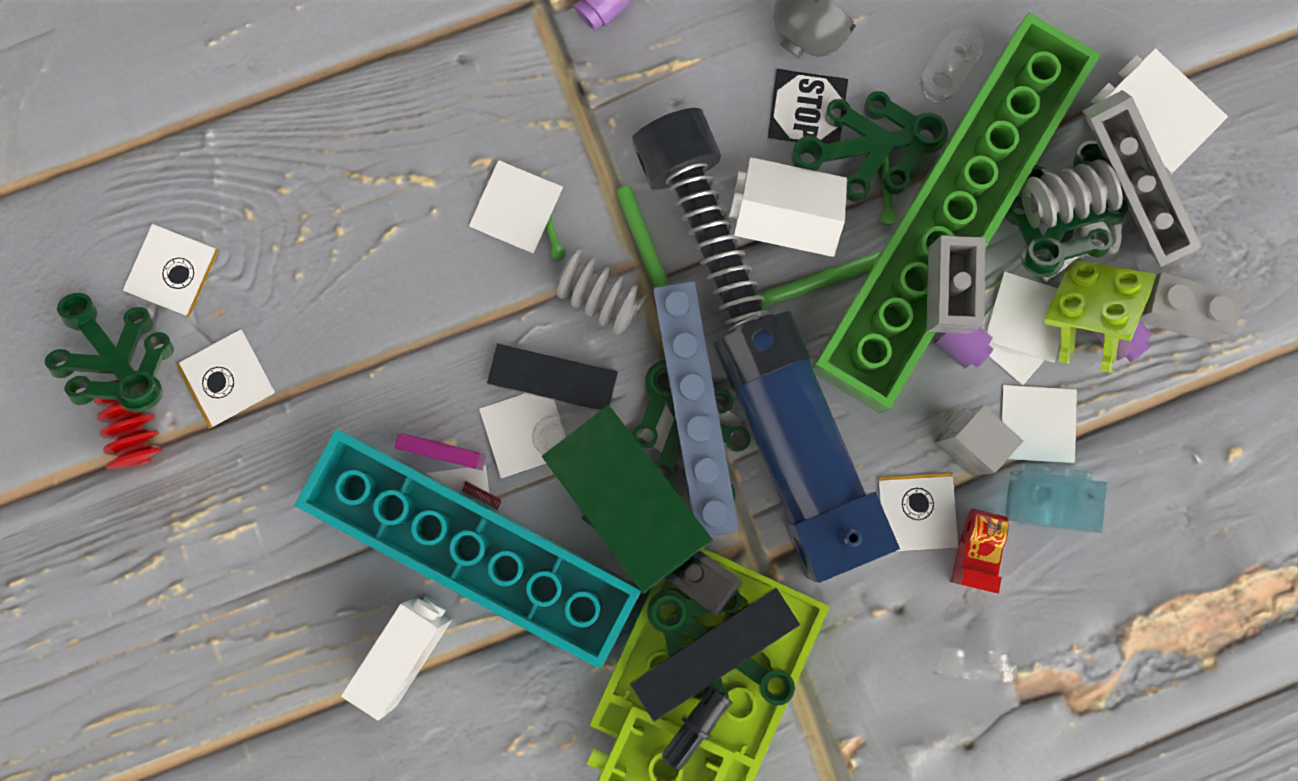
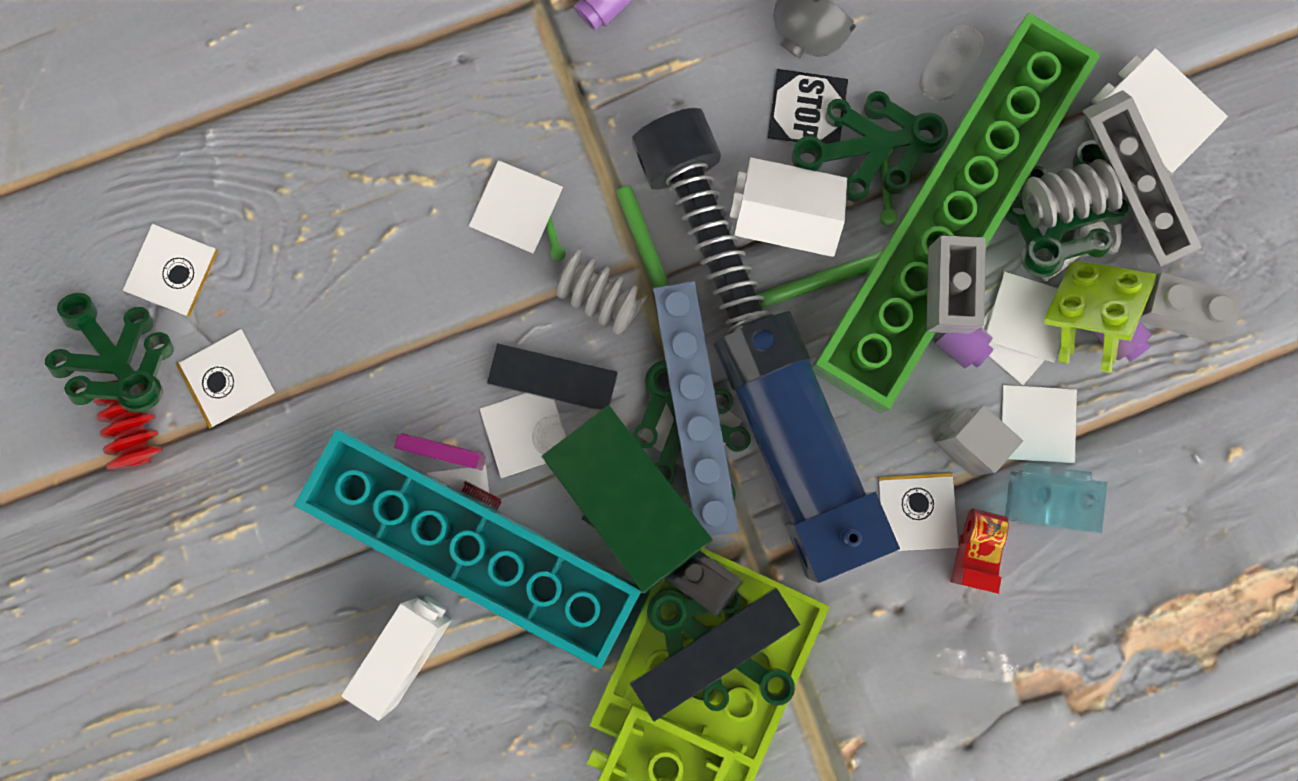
black axle [662,685,733,771] -> none

